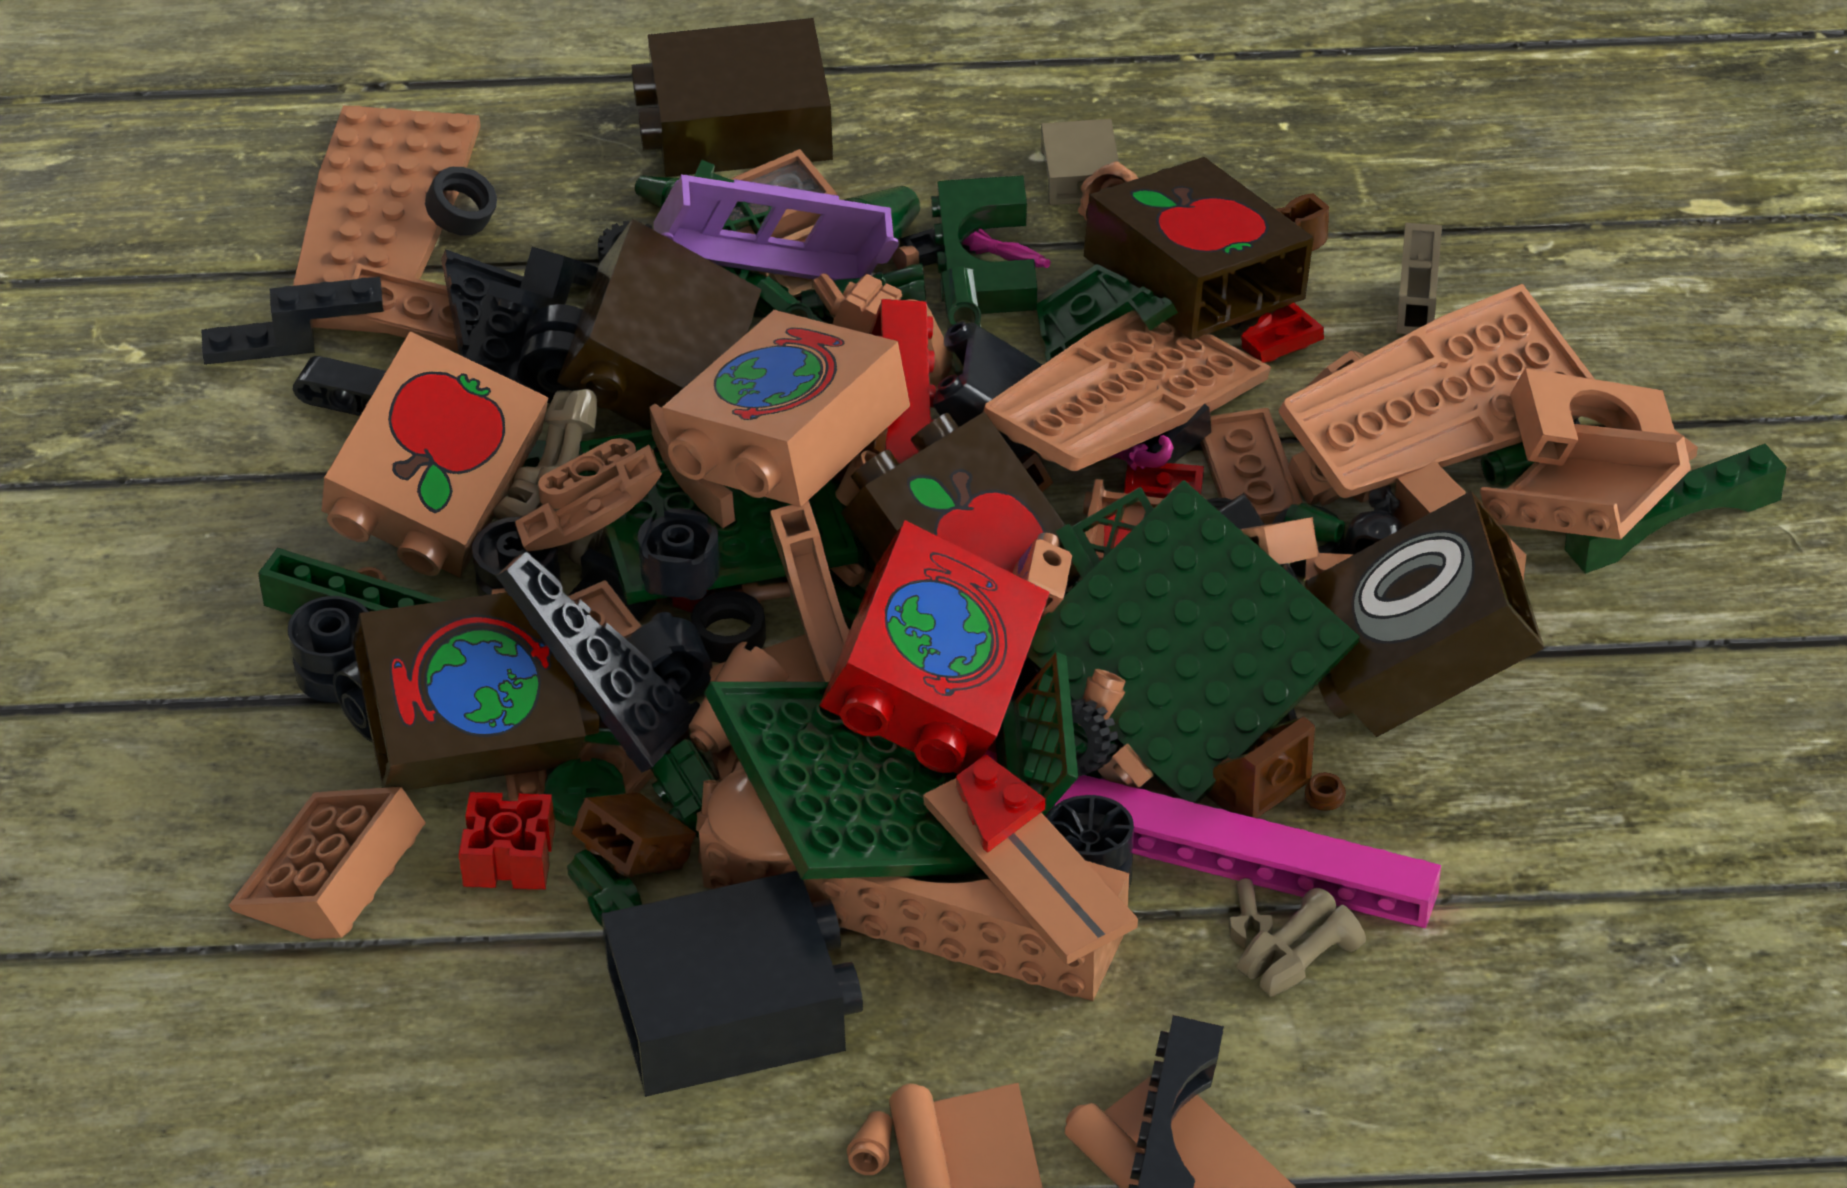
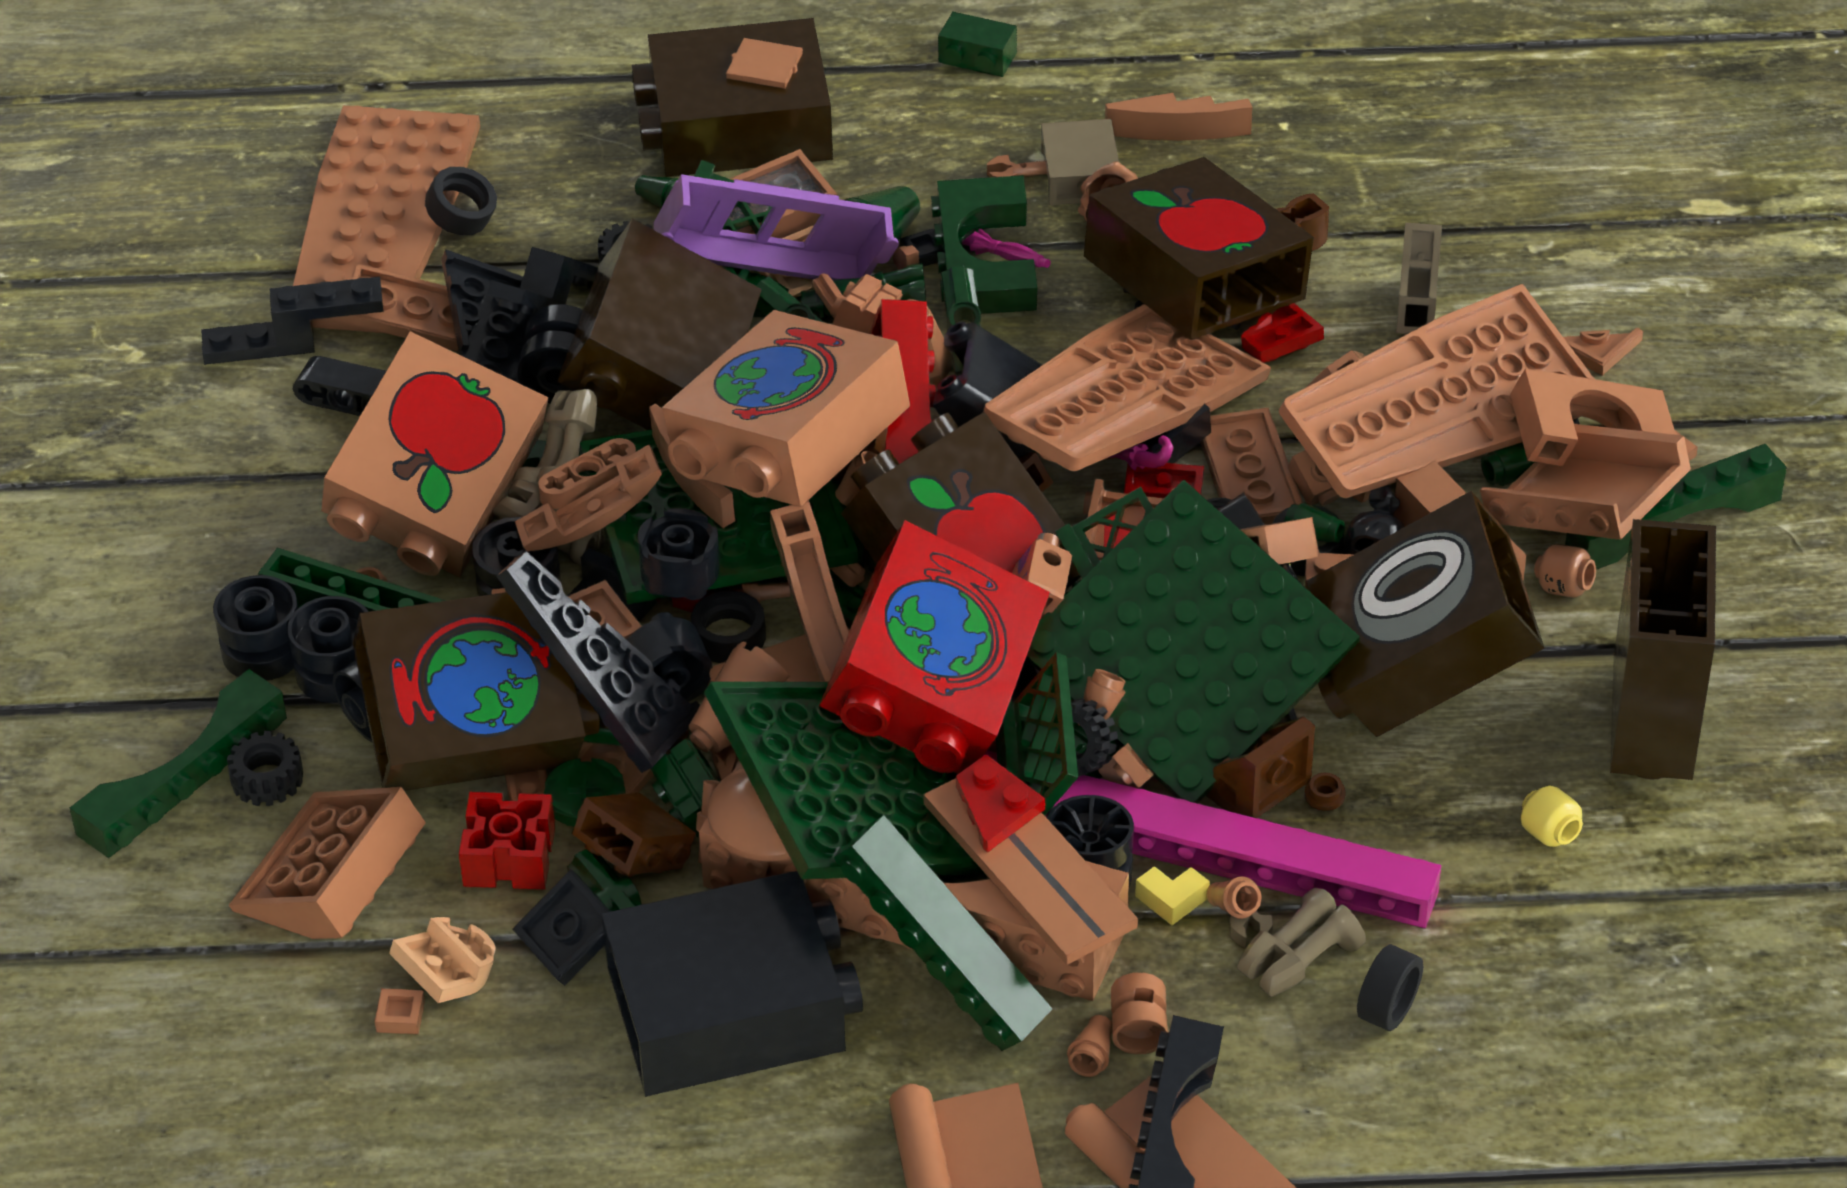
nougat cone [847,1111,893,1175] -> none
dark green wing [1036,264,1178,363] -> none
none -> dark green arch [69,669,287,858]
none -> black wheel [213,575,298,681]
none -> black tyre [227,731,303,806]
none -> nougat tile [375,988,425,1034]
none -> light nougat slope [389,917,496,1003]
none -> black tile [512,869,611,986]
none -> nougat piece [726,38,803,89]
none -> brick [834,815,1052,1051]
none -> dark green brick [938,11,1017,77]
none -> nougat bar [987,155,1047,178]
none -> nougat cone [1067,1015,1112,1077]
none -> nougat slope [1105,93,1252,141]
none -> nougat wheel [1111,973,1168,1054]
none -> light yellow piece [1135,866,1210,925]
none -> nougat cone [1207,877,1262,919]
none -> black tyre [1357,944,1424,1031]
none -> light yellow head [1521,785,1583,847]
none -> nougat head [1534,544,1596,598]
none -> nougat tile [1563,328,1643,376]
none -> dark brown brick [1610,519,1716,780]

